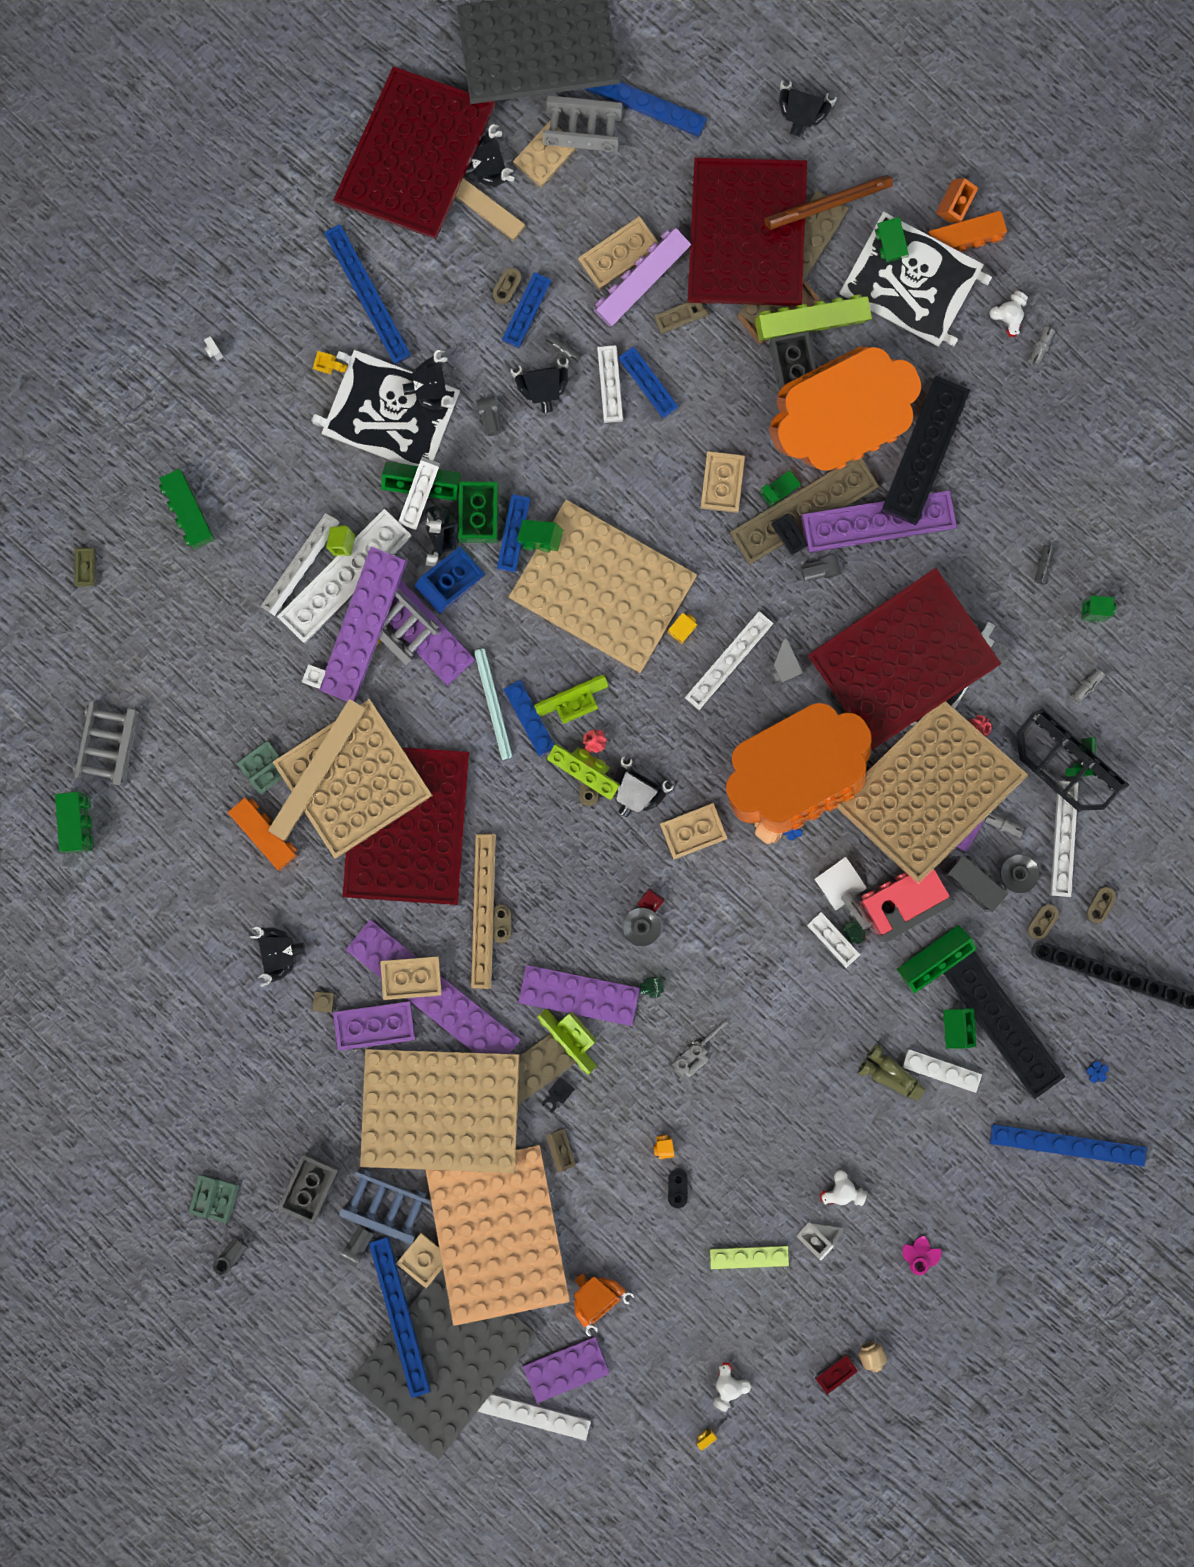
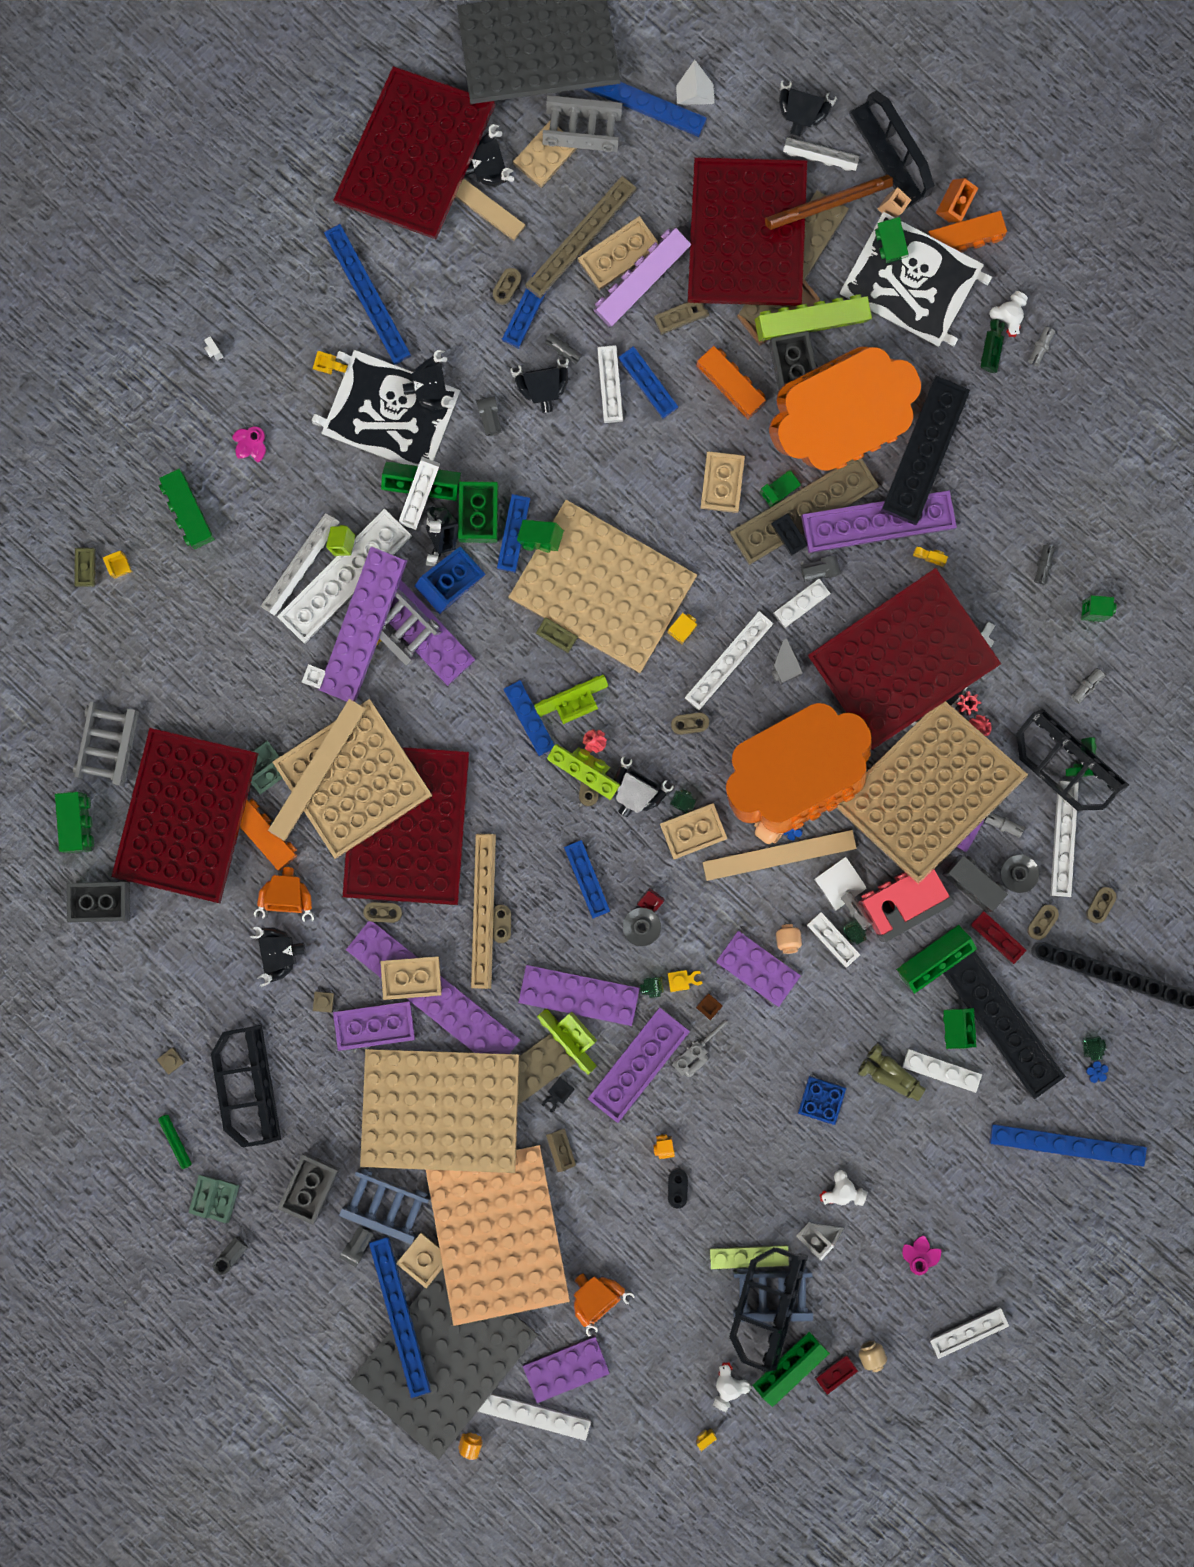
light aqua axle [474,649,512,760] -> none
none -> dark grey brick [67,882,130,922]
none -> yellow panel [103,551,132,579]
none -> dark red plate [111,728,259,904]
none -> dark tan plate [157,1047,185,1075]
none -> green axle [158,1114,192,1169]
none -> black plate [211,1025,281,1148]
none -> dark pink plate [232,426,266,462]
none -> orange torso [254,867,314,922]
none -> dark tan plate [363,902,403,923]
none -> light orange plate [458,1433,483,1460]
none -> dark tan plate [526,176,637,299]
none -> olive plate [536,617,578,653]
none -> blue plate [564,840,610,919]
none -> medium lavender plate [587,1007,690,1123]
none -> yellow plate [667,970,702,992]
none -> clear green plate [670,789,697,813]
none -> dark tan plate [671,713,709,735]
none -> white slope [676,60,714,106]
none -> reddish brown plate [695,993,723,1020]
none -> orange brick [696,346,766,420]
none -> tan tile [702,830,857,881]
none -> medium lavender plate [716,931,800,1007]
none -> black plate [729,1247,808,1372]
none -> sand blue fence [733,1267,813,1322]
none -> green brick [752,1331,830,1408]
none -> white plate [773,579,831,629]
none -> light nougat head [776,924,802,954]
none -> white plate [783,137,859,171]
none -> blue tile [798,1076,846,1125]
none -> black plate [849,90,935,209]
none -> light nougat brick [878,187,911,218]
none -> yellow plate [913,547,948,567]
none -> white plate [929,1307,1009,1359]
none -> coral gear [955,691,981,715]
none -> dark red plate [970,911,1027,964]
none -> dark green plate [980,319,1005,373]
none -> clear green plate [1083,1036,1106,1061]

